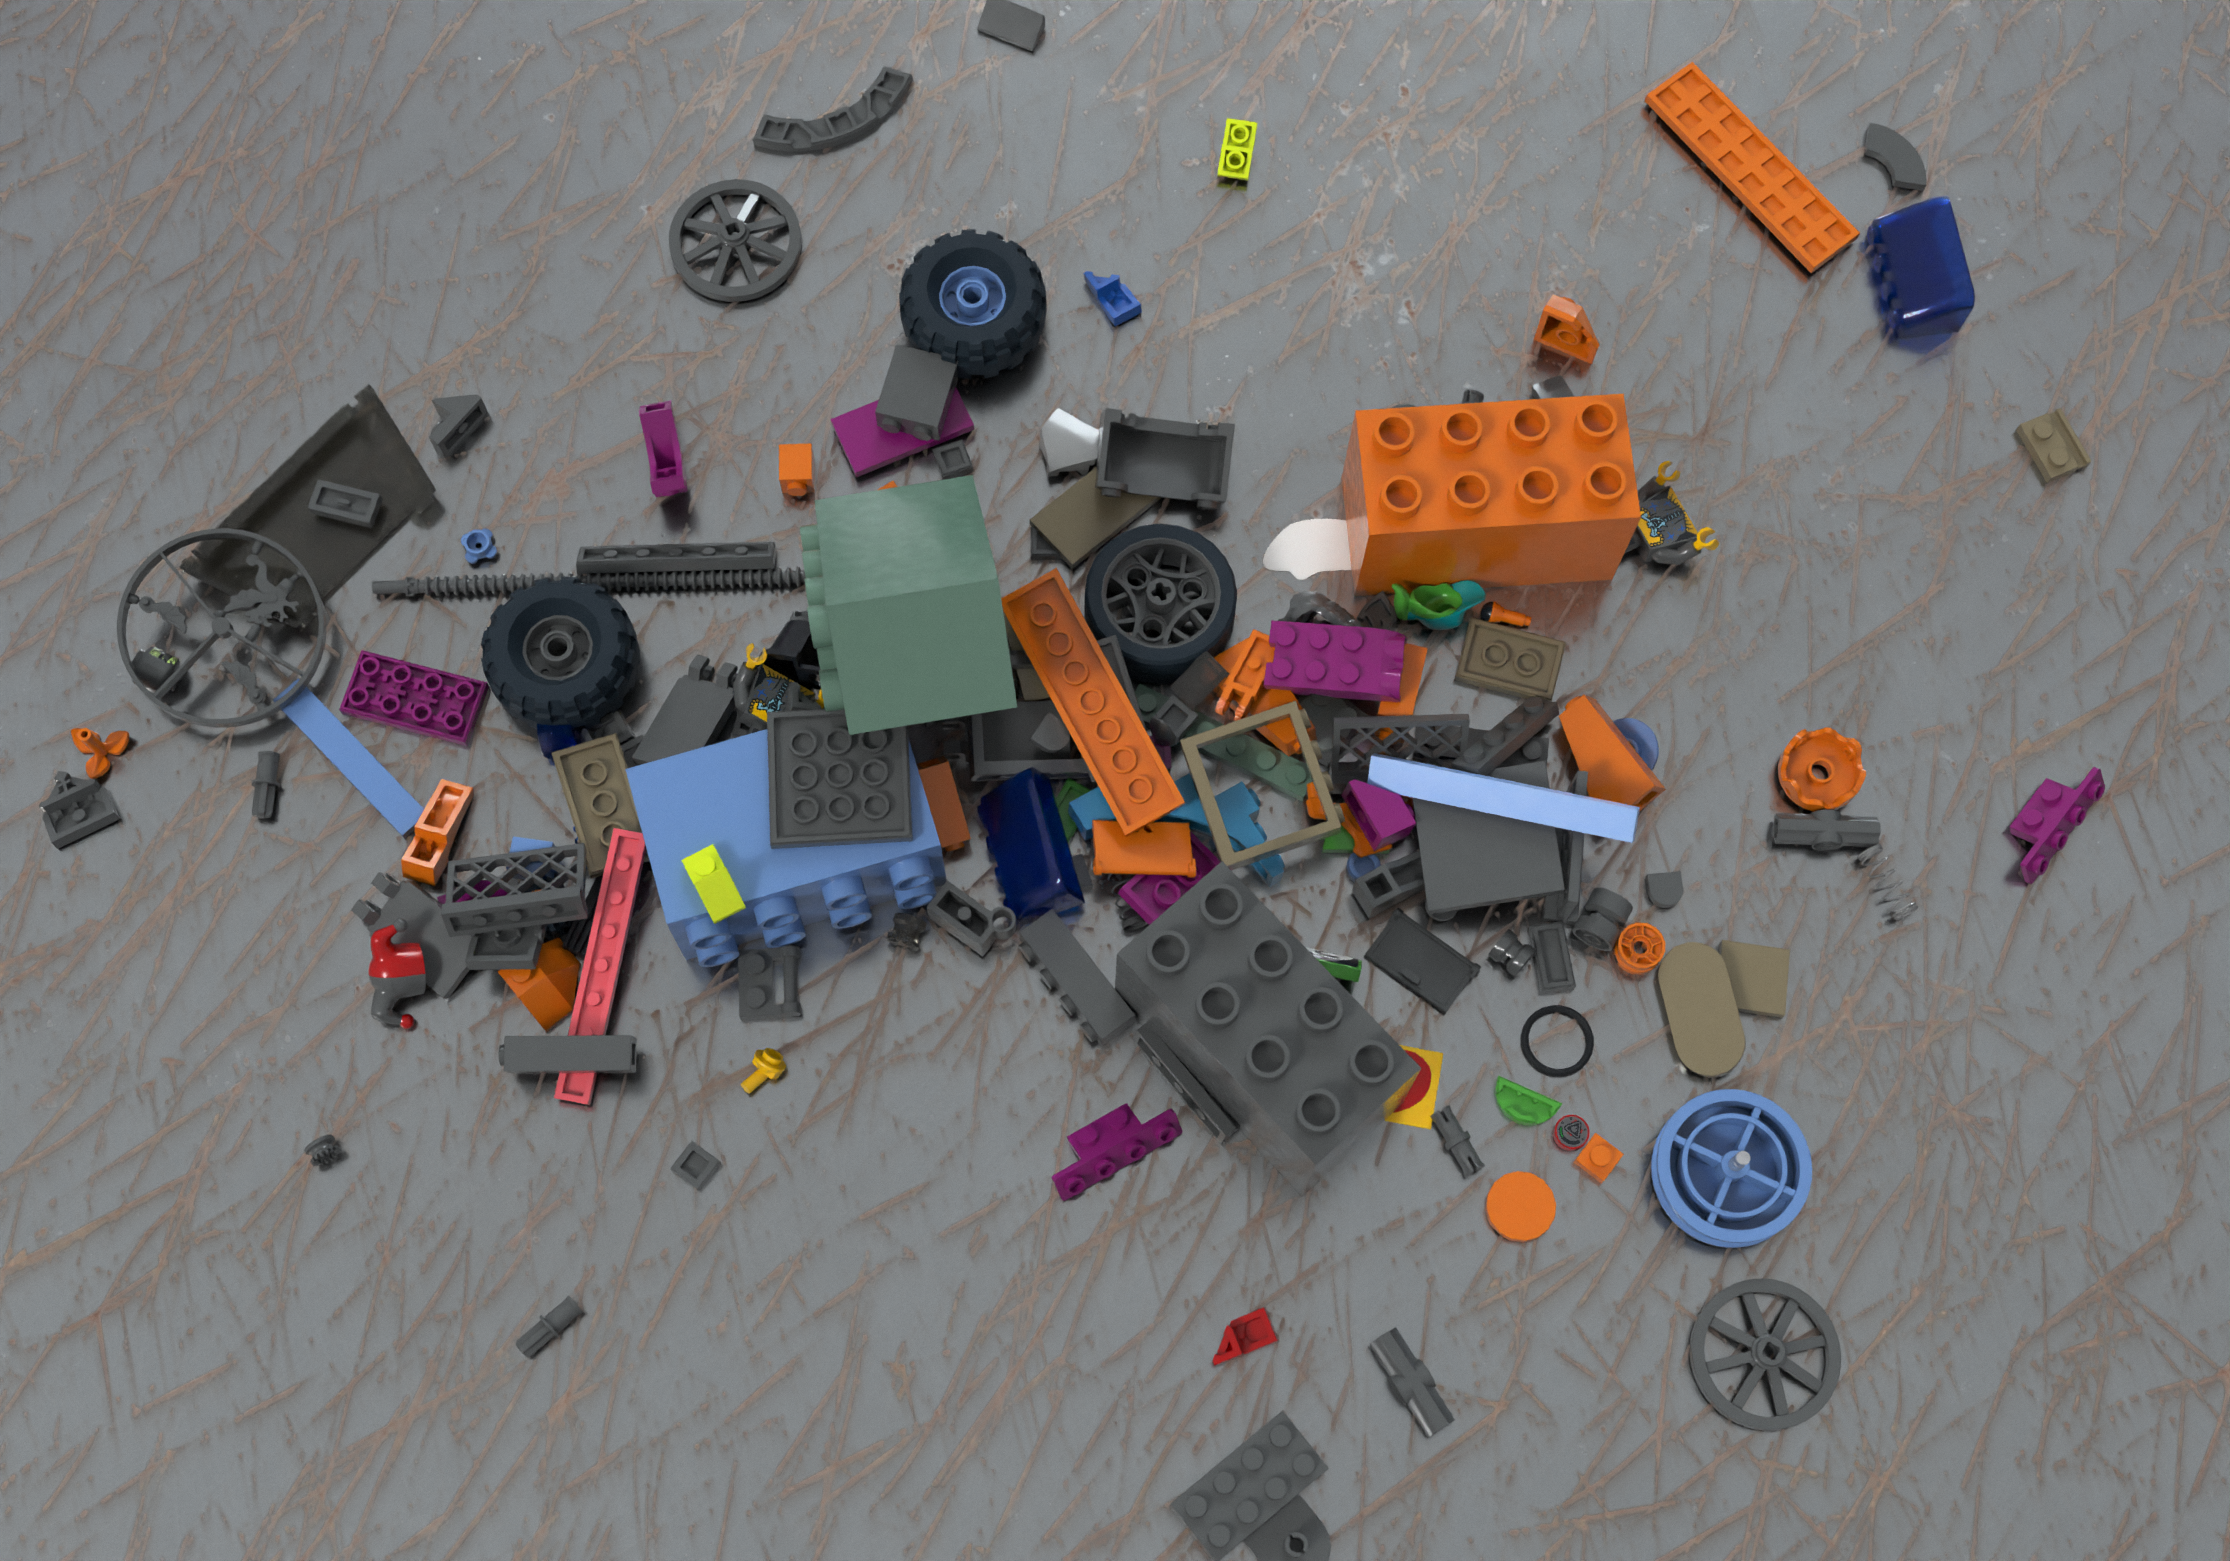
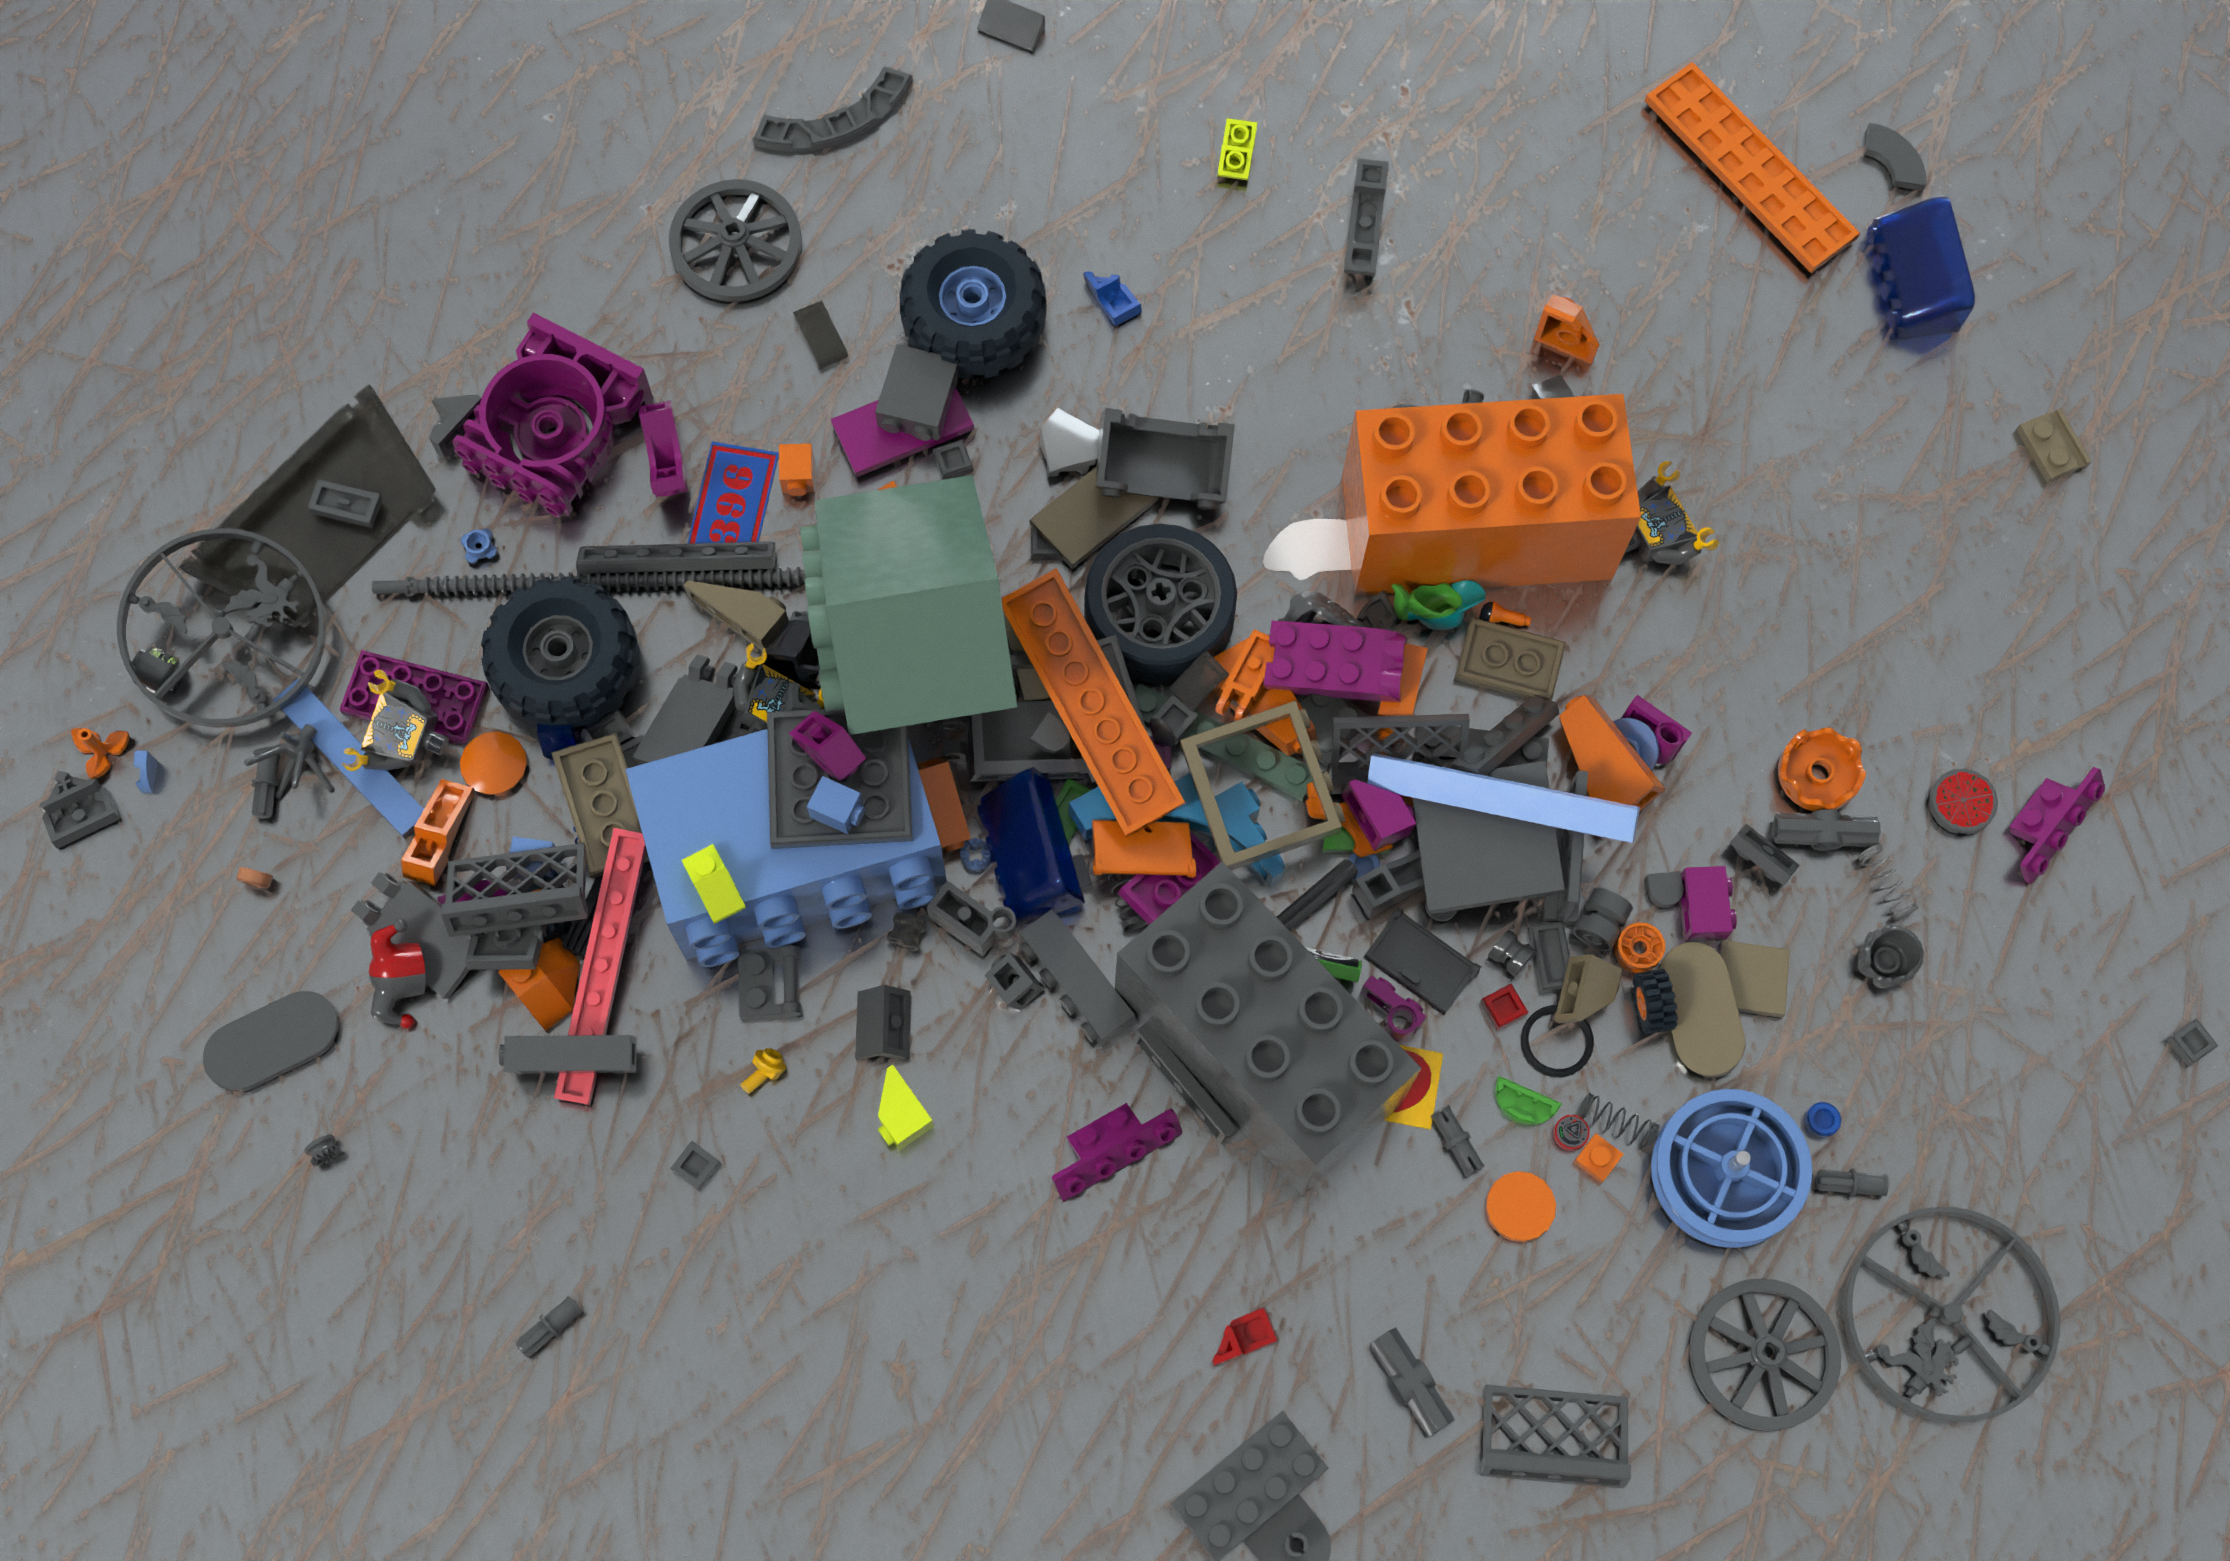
none -> medium blue tile [134,750,158,793]
none -> dark grey tile [203,991,340,1092]
none -> nougat tile [236,867,273,889]
none -> dark grey plant [244,724,333,799]
none -> torso [341,670,449,771]
none -> magenta brick [452,312,653,518]
none -> orange dish [460,731,528,796]
none -> dark tan slope [684,581,788,650]
none -> sticker [687,441,779,544]
none -> magenta slope [789,710,866,781]
none -> clear smoke tile [793,300,848,369]
none -> medium blue brick [807,776,865,834]
none -> dark grey panel [855,985,910,1060]
none -> neon yellow slope [877,1064,934,1151]
none -> medium blue bush [960,838,991,871]
none -> dark grey brick [984,952,1045,1011]
none -> dark grey axle [1276,859,1358,931]
none -> dark grey slope [1344,158,1389,276]
none -> magenta plate [1360,975,1427,1042]
none -> red tile [1480,983,1529,1031]
none -> dark grey fence [1481,1385,1631,1488]
none -> dark tan slope [1554,954,1622,1024]
none -> dark grey piece [1579,1092,1660,1148]
none -> magenta plate [1621,695,1692,764]
none -> black wheel [1633,969,1678,1034]
none -> magenta brick [1681,866,1737,942]
none -> dark grey plate [1729,824,1800,886]
none -> blue tile [1804,1102,1841,1139]
none -> dark grey axle [1816,1169,1889,1197]
none -> dark grey piece [1842,1207,2060,1423]
none -> dark grey hair [1857,925,1924,988]
none -> tile [1929,768,1998,835]
none -> dark grey tile [2166,1018,2218,1067]

